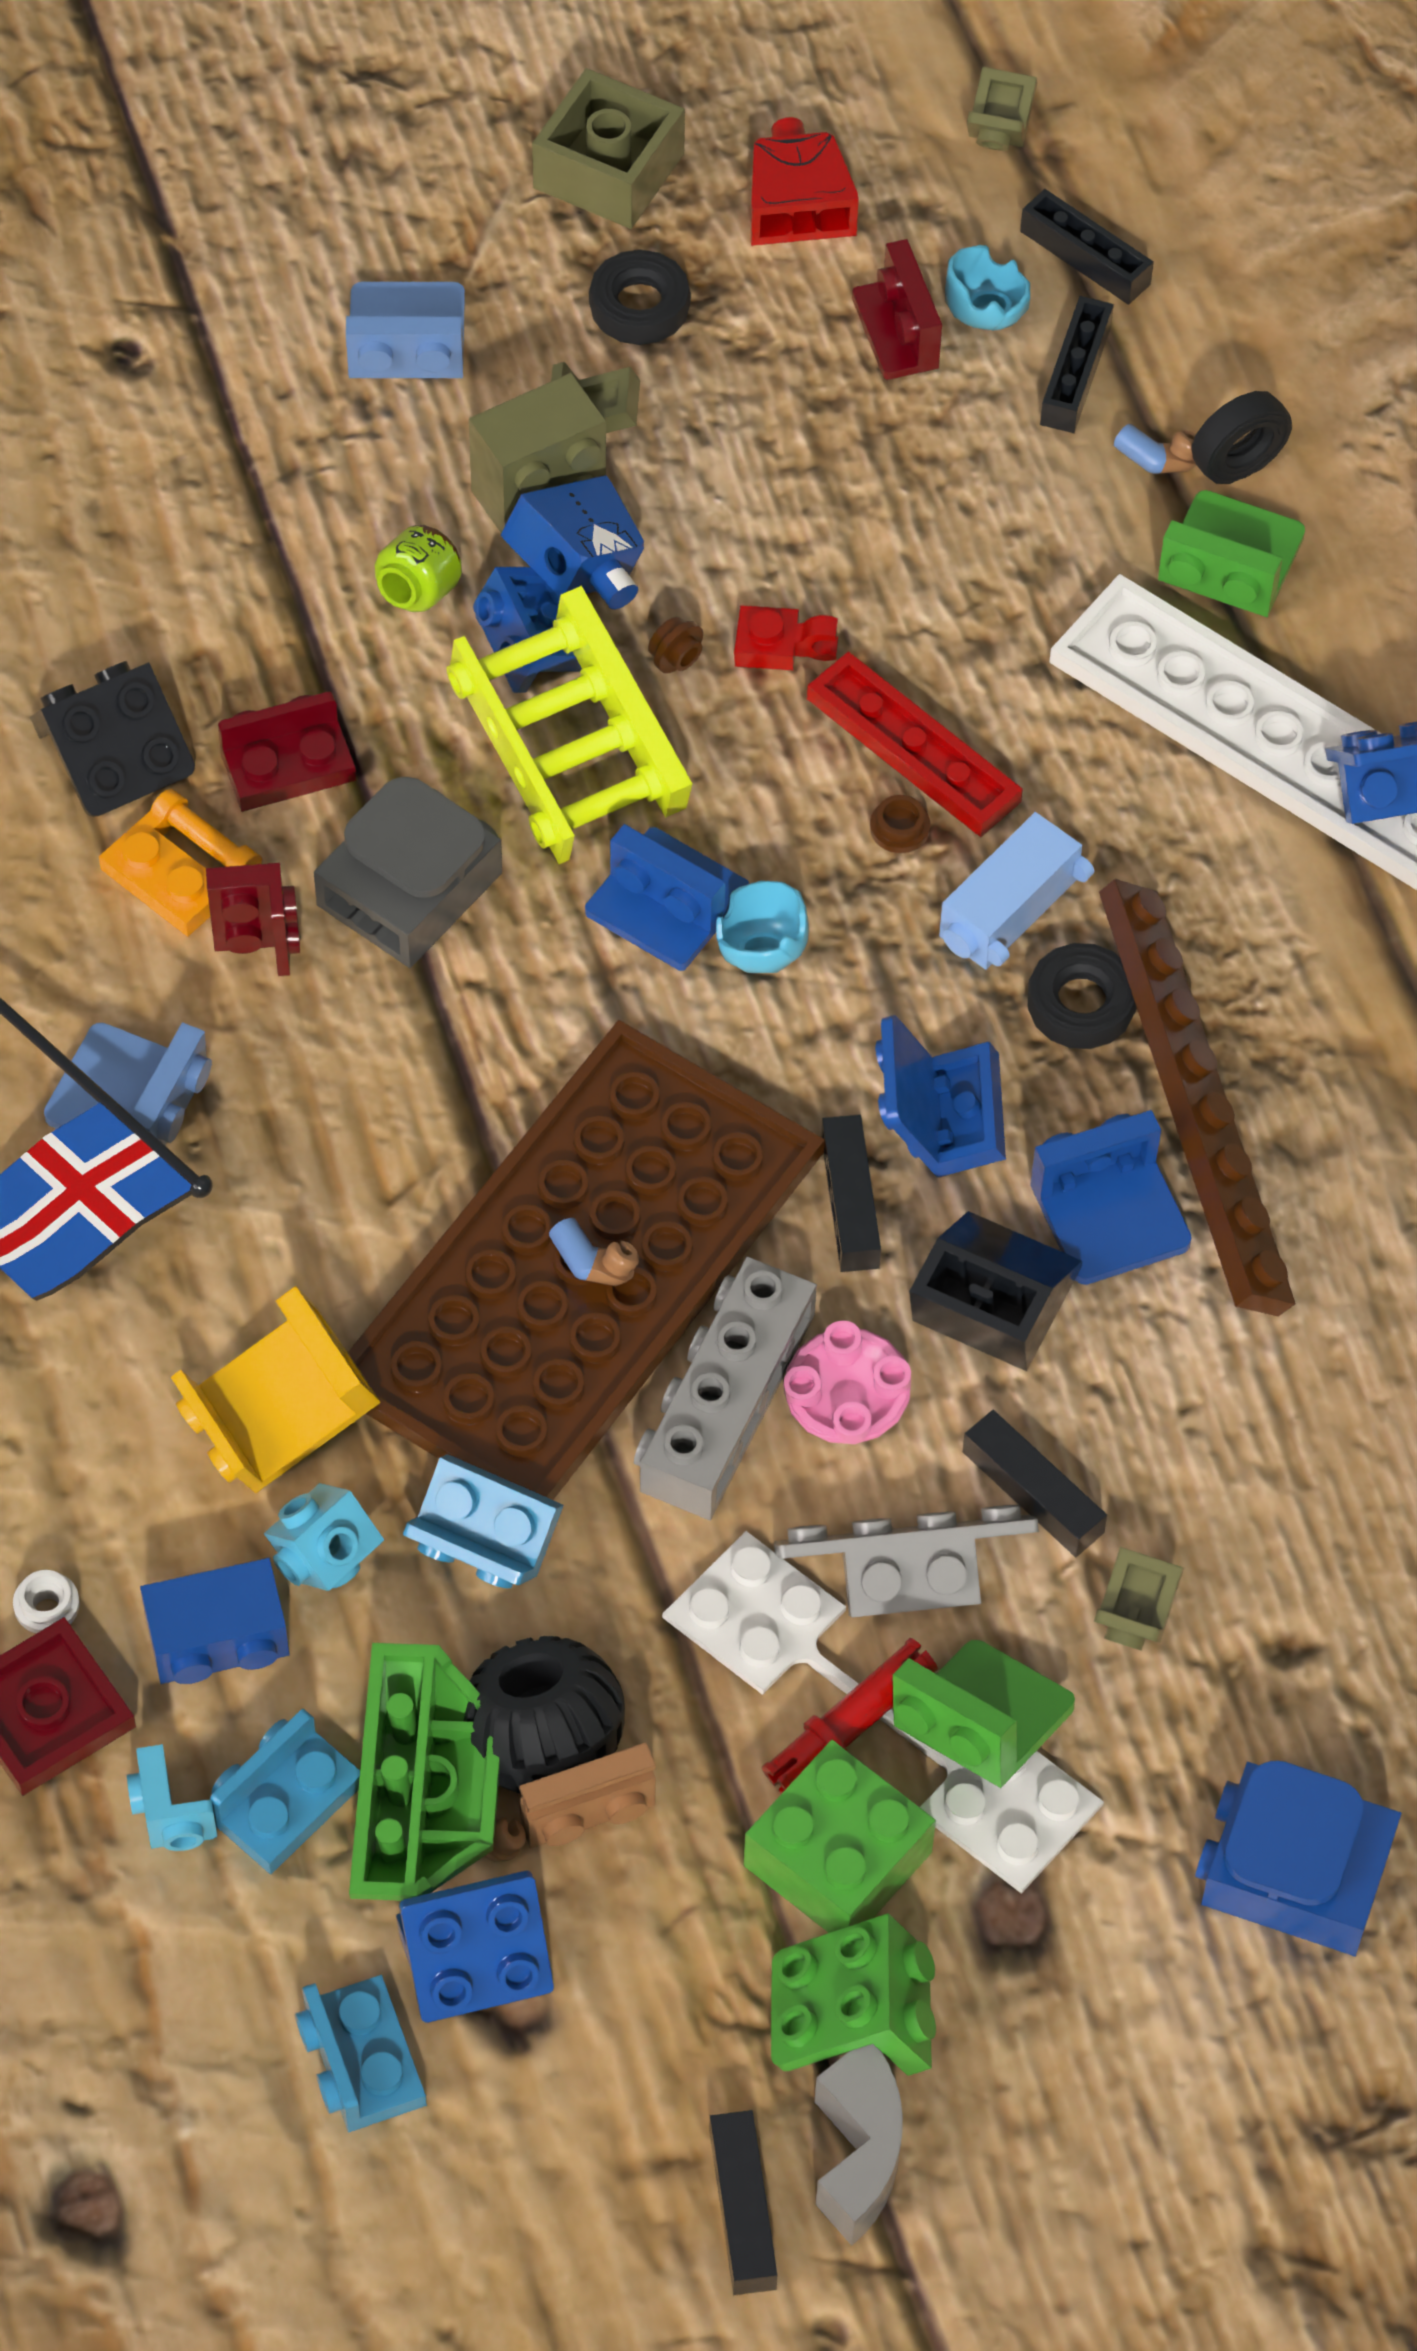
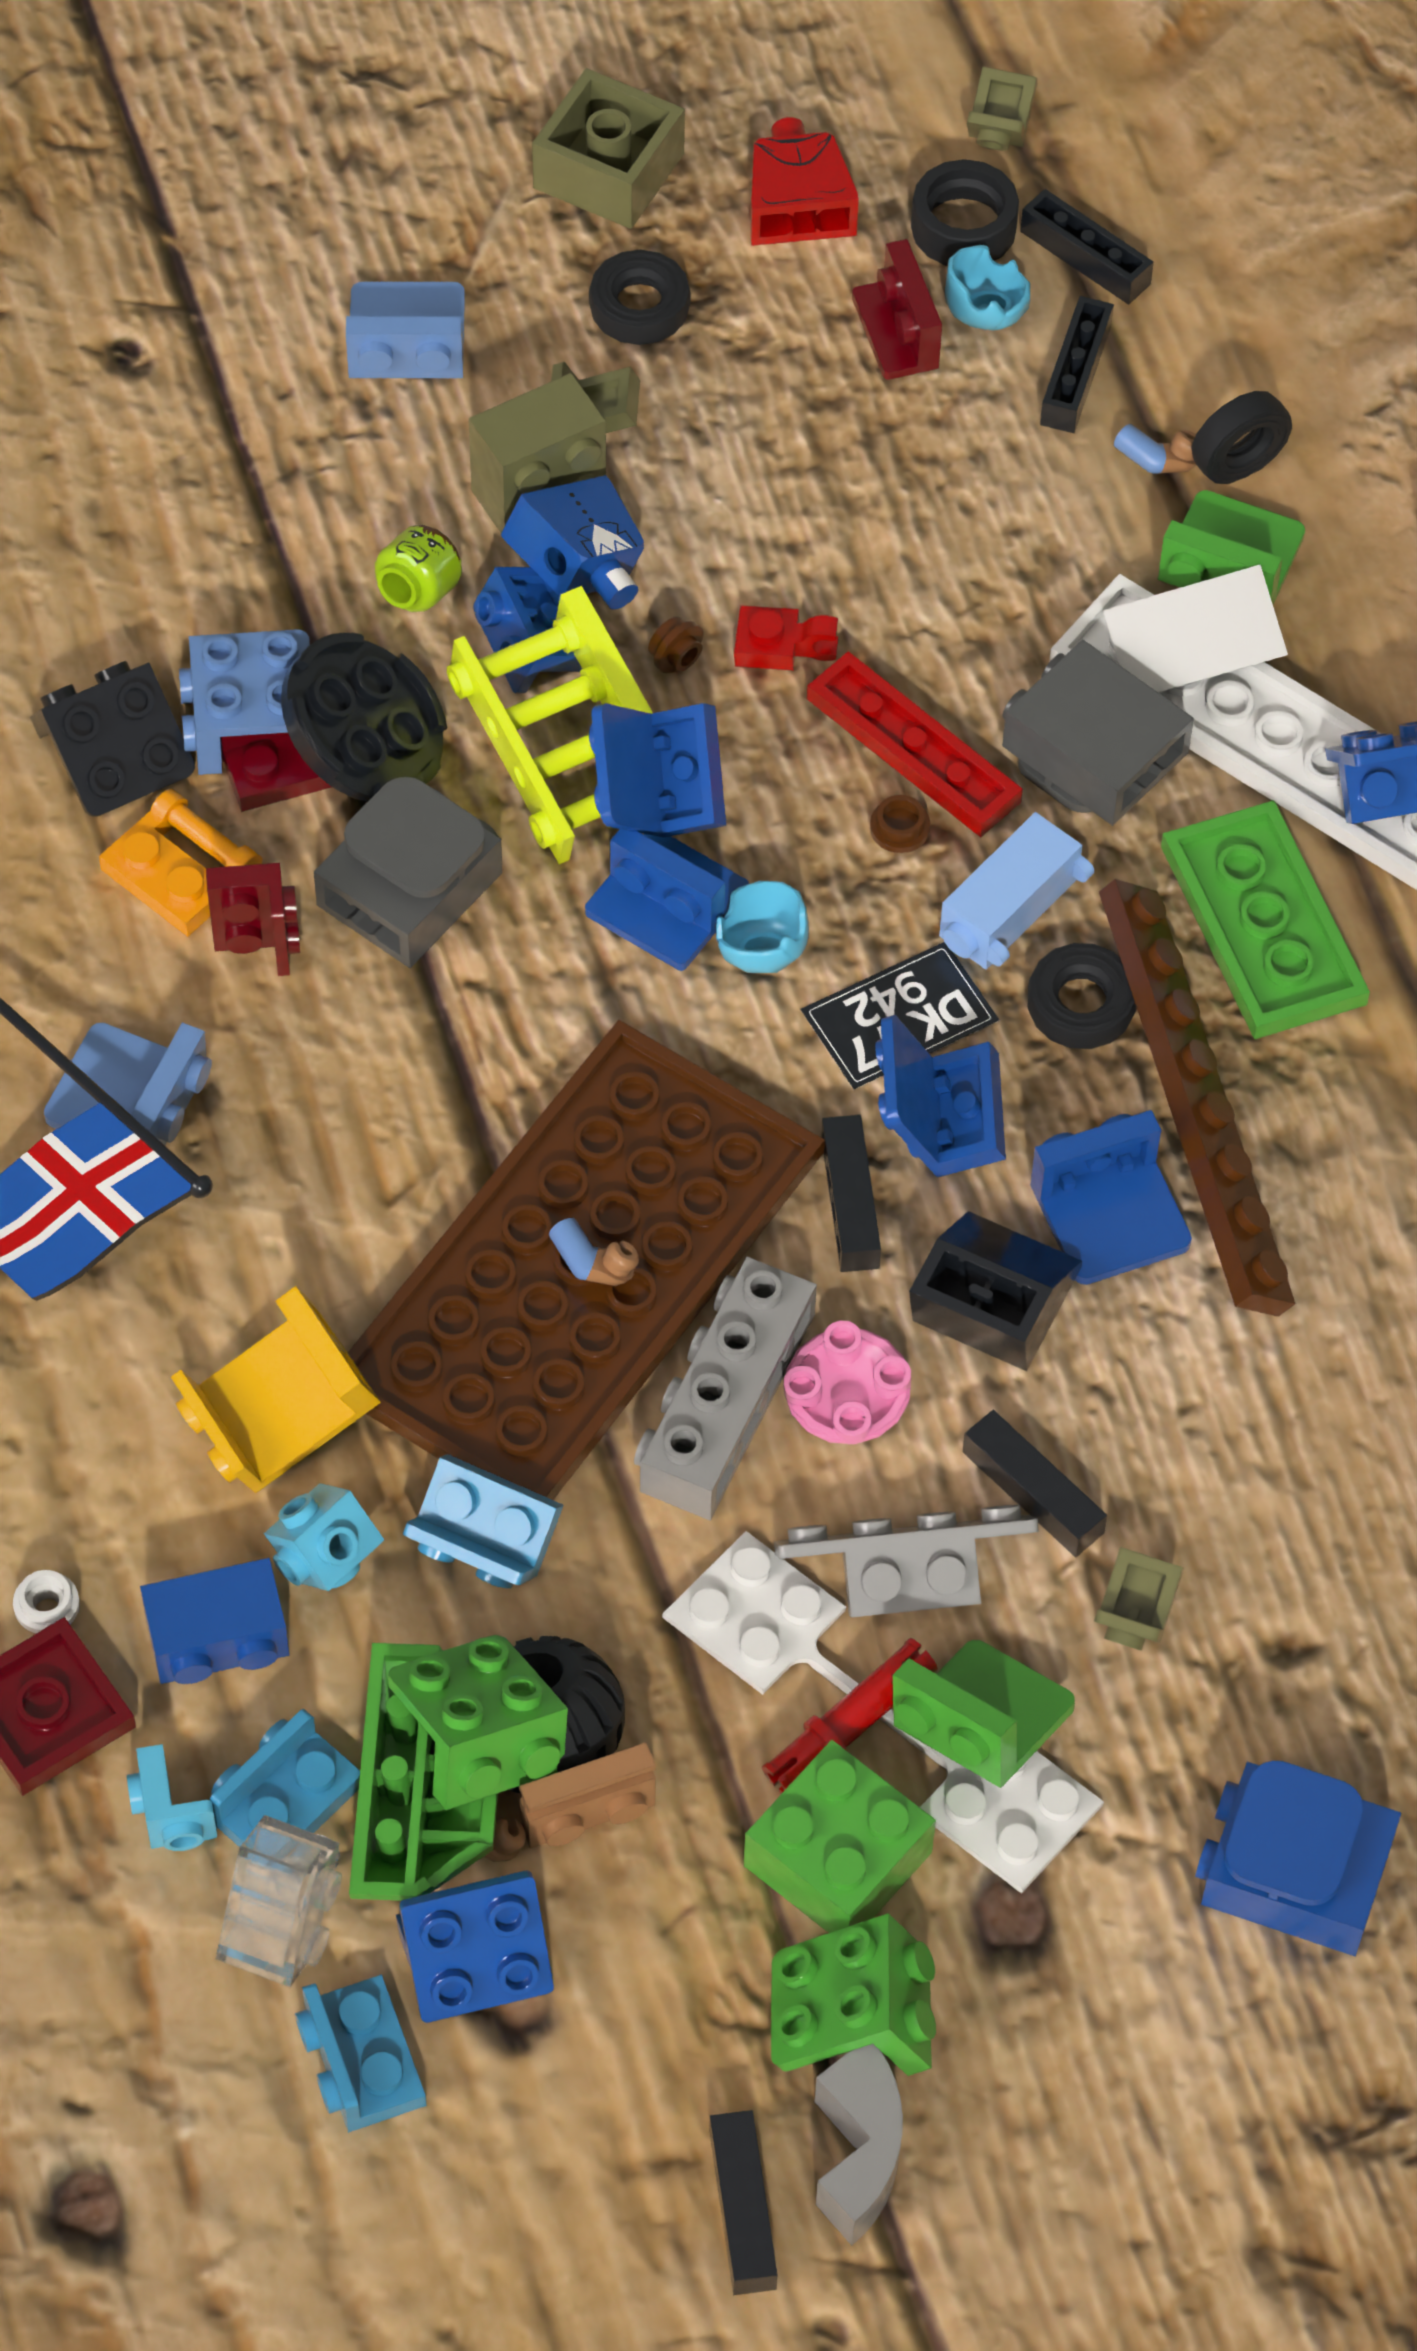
none -> medium blue bracket [179,629,310,775]
none -> clear brick [215,1815,342,1987]
none -> black tile [281,633,447,802]
none -> bright green bracket [388,1635,568,1810]
none -> blue bracket [589,703,726,838]
none -> black sticker [800,942,1000,1090]
none -> black tyre [911,159,1019,266]
none -> dark grey brick [1002,639,1194,826]
none -> white sticker [1103,565,1288,692]
none -> bright green plate [1161,800,1370,1040]

